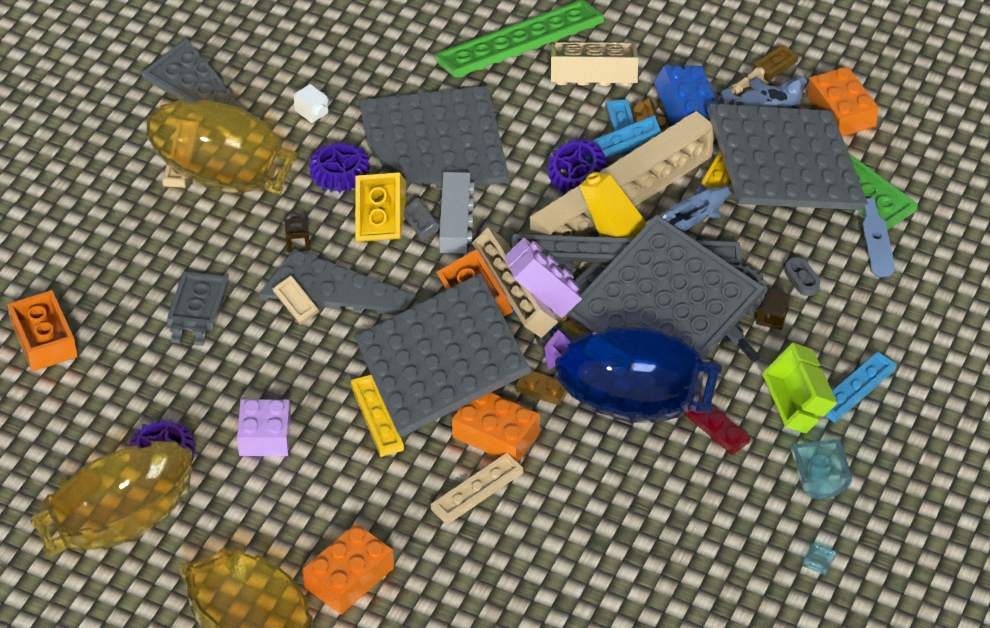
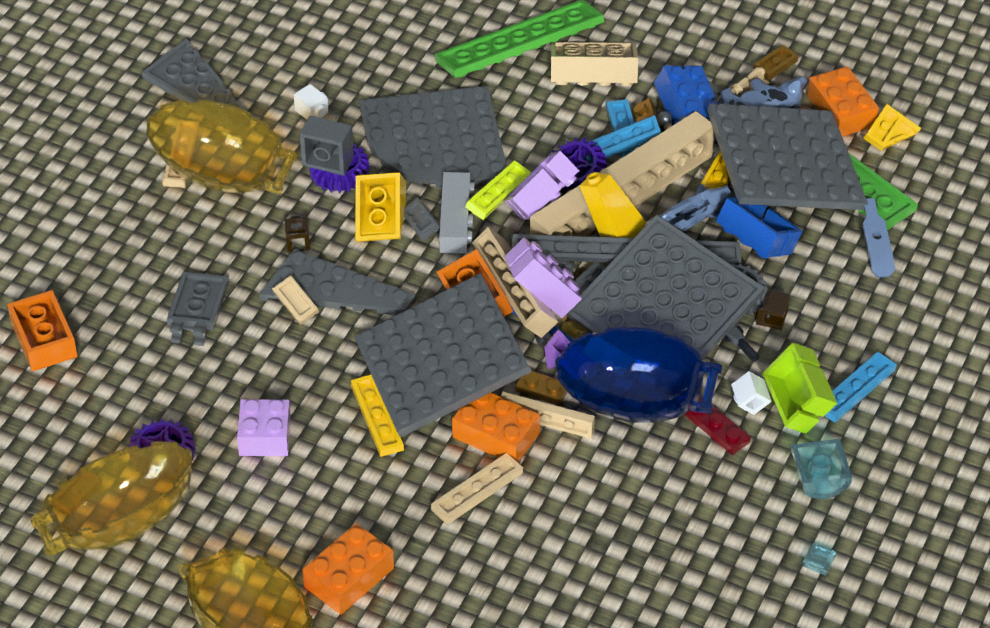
dark grey plate [785,257,820,296] -> none
none -> dark grey brick [300,115,354,176]
none -> neon yellow plate [465,160,532,220]
none -> tan plate [500,392,595,438]
none -> lavender piece [504,151,579,220]
none -> flat silver piece [658,111,673,130]
none -> blue piece [716,197,803,259]
none -> white brick [731,371,772,415]
none -> yellow wing [863,104,921,151]

